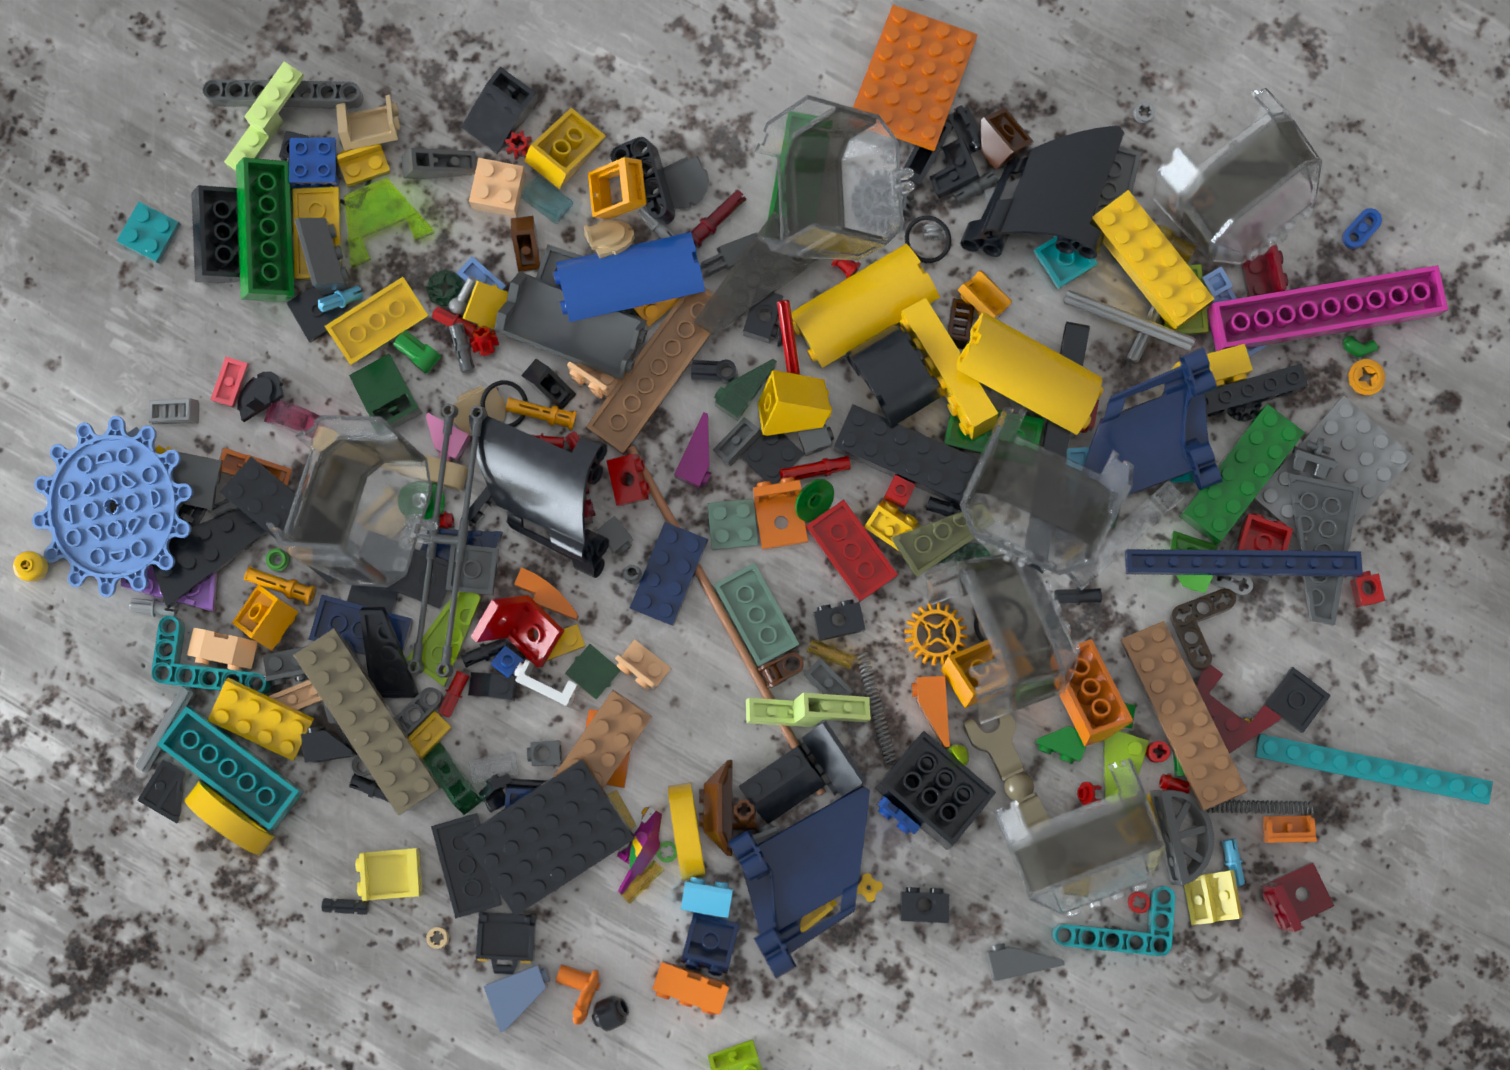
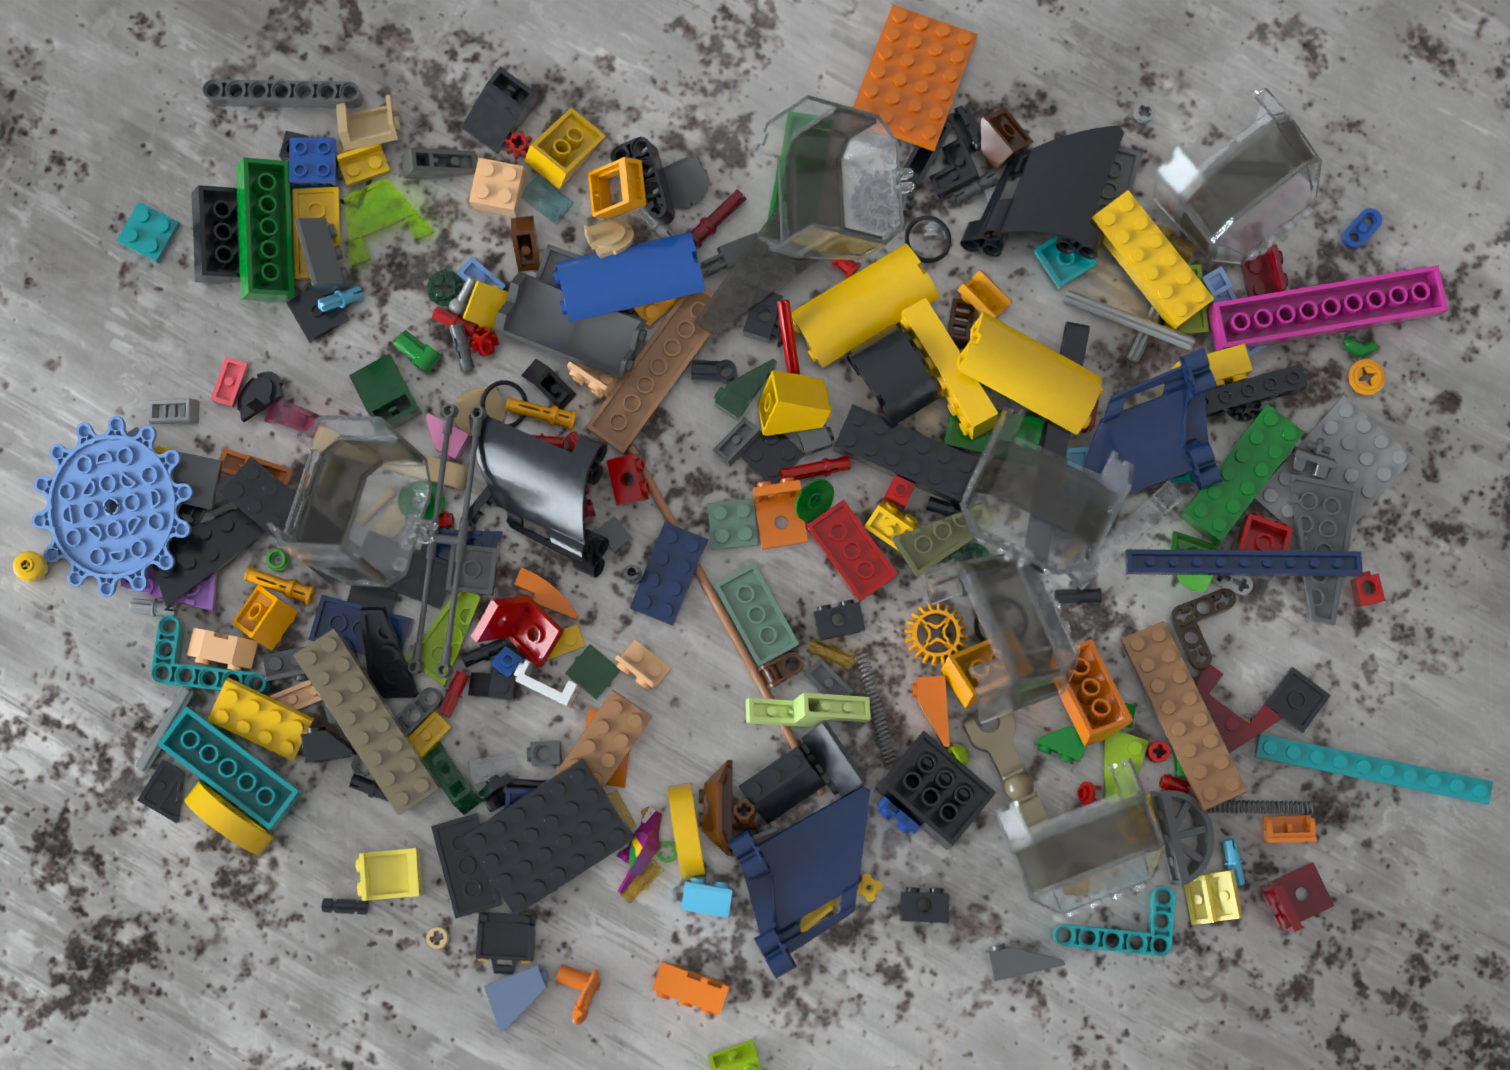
yellowish green bracket [224,62,305,171] -> none
yellow plate [325,277,428,365] -> none
black head [592,996,629,1031] -> none
magenta slope [674,412,712,489] -> none
dark blue plate [681,912,740,976] -> none
red bush [1127,892,1151,913] -> none

